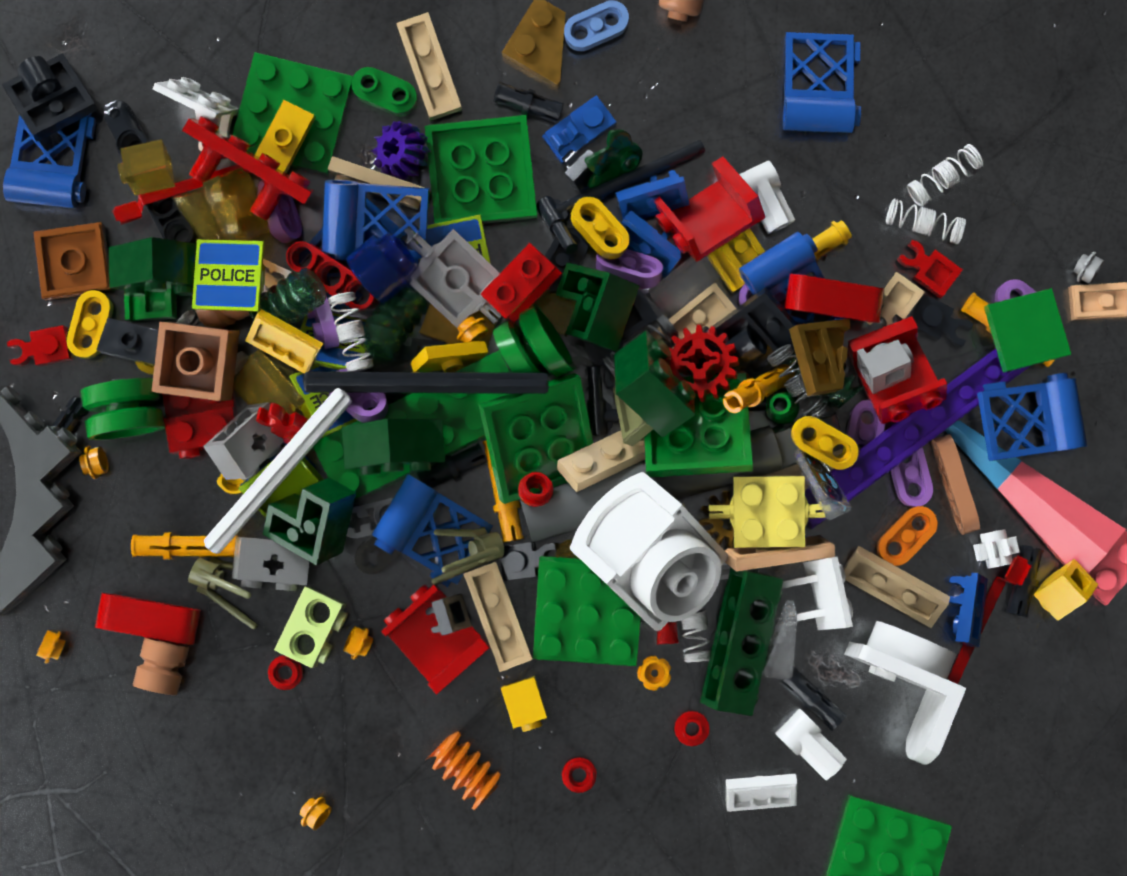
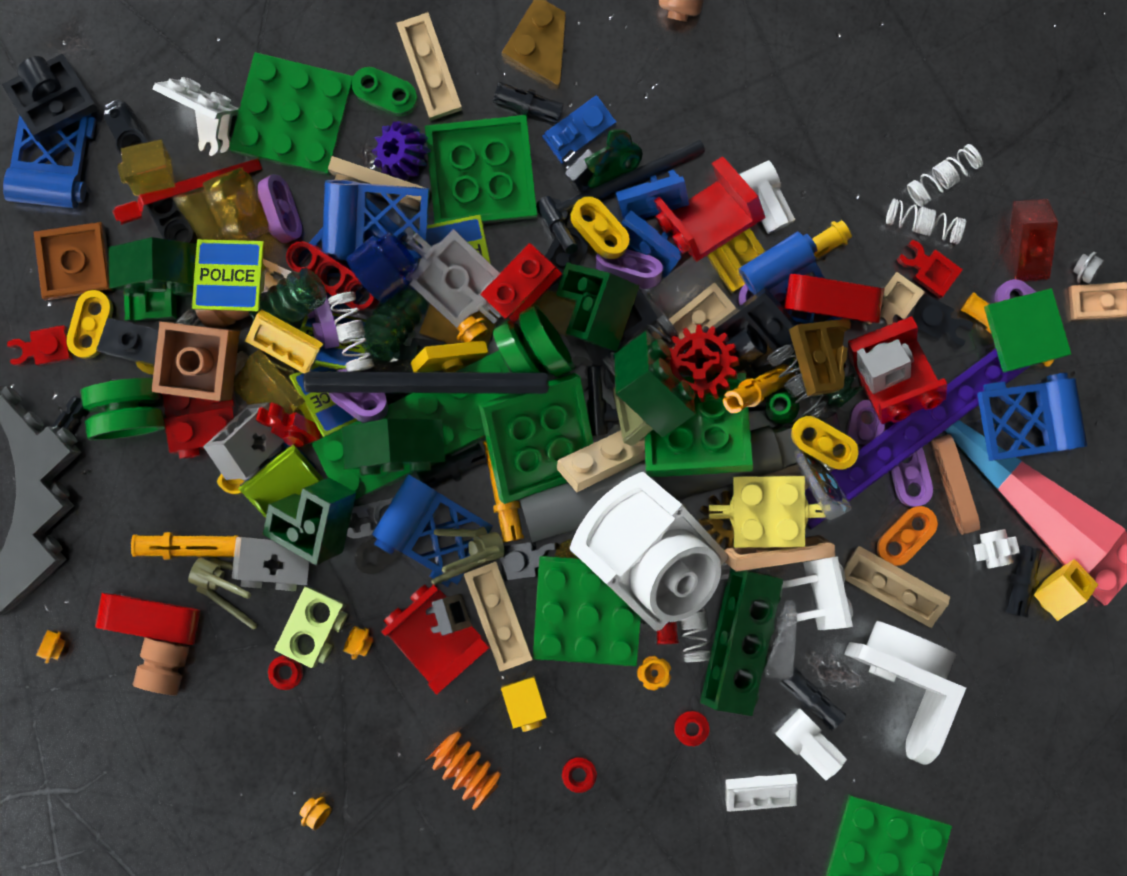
light orange plate [79,446,109,479] -> none
red plate [182,116,315,221] -> none
white axle [204,388,352,554] -> none
yellow plate [255,100,316,173] -> none
red plate [518,472,553,507] -> none
medium blue plate [564,0,629,51] -> none
blue piece [783,32,861,133] -> none
red piece [947,555,1032,684] -> none
blue plate [949,573,988,647] -> none
none -> clear red slope [1010,199,1058,281]

